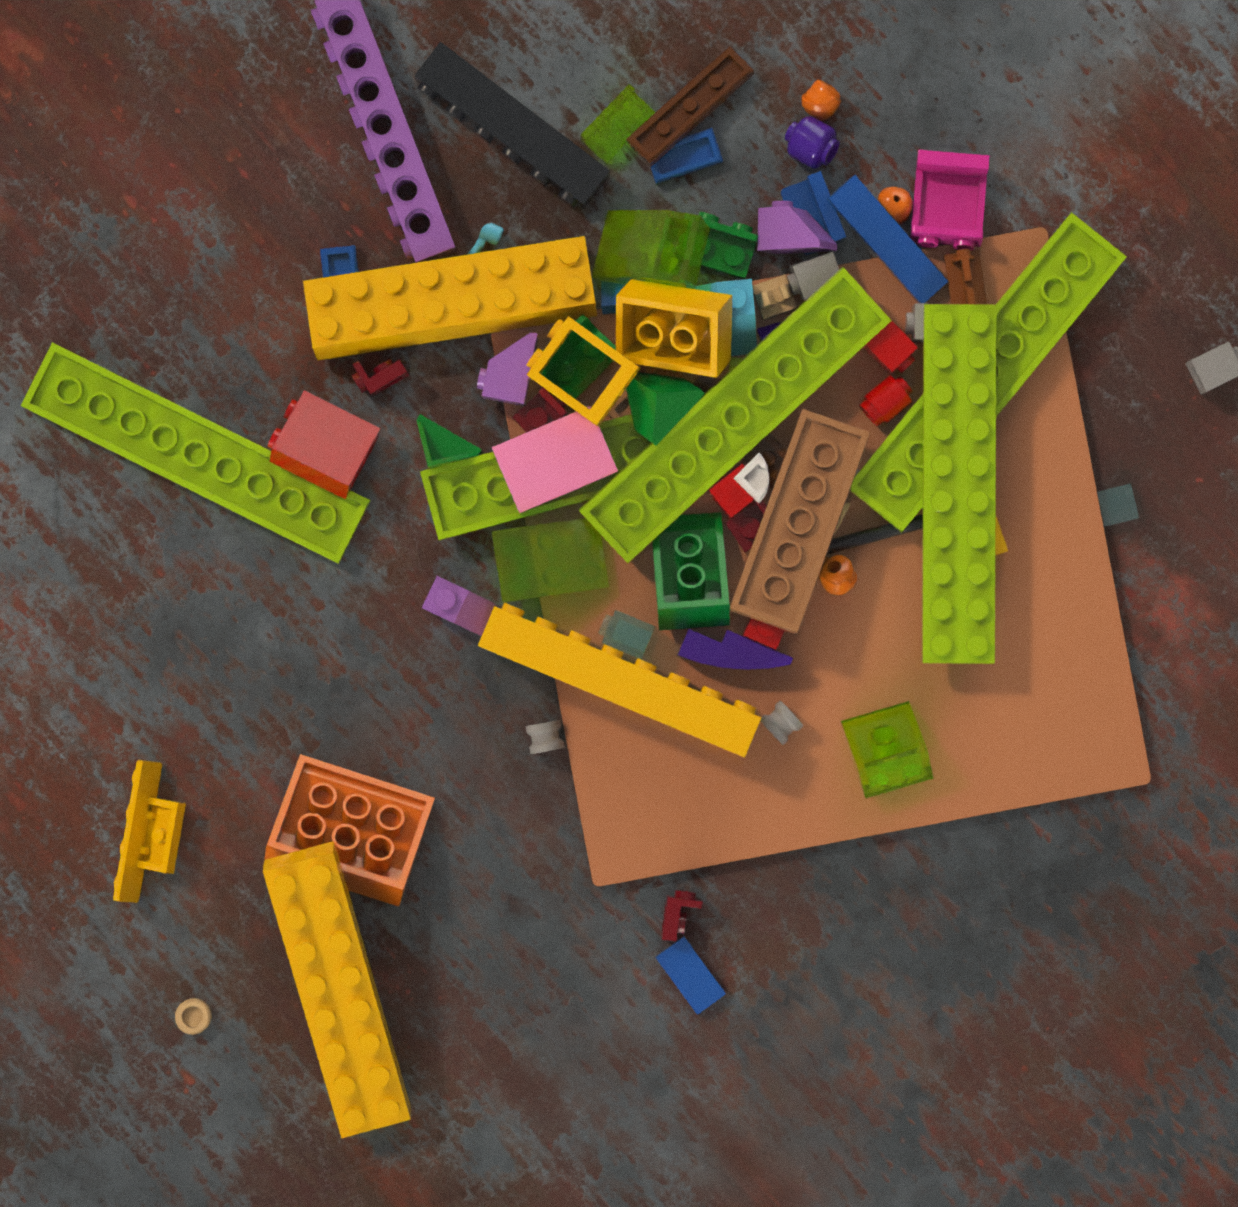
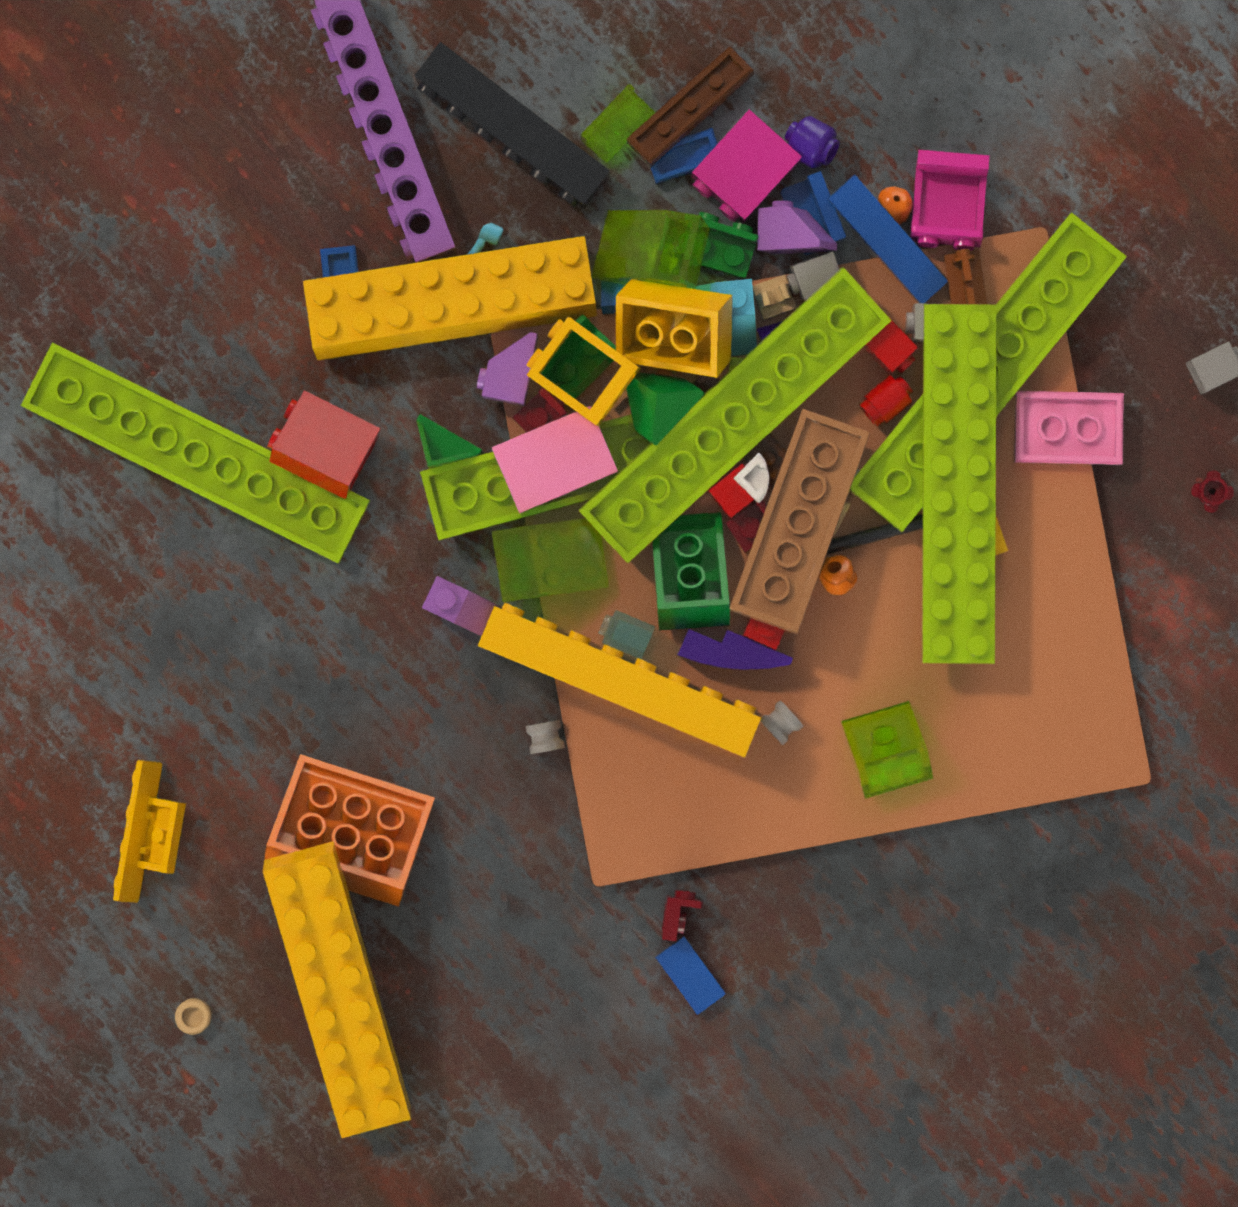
dark red bracket [351,359,409,397] -> none
orange piece [801,80,841,122] -> none
clear light blue tile [1097,484,1139,527] -> none
none -> dark pink panel [691,109,802,224]
none -> bright pink tile [1014,391,1124,465]
none -> dark red plate [1191,470,1234,513]

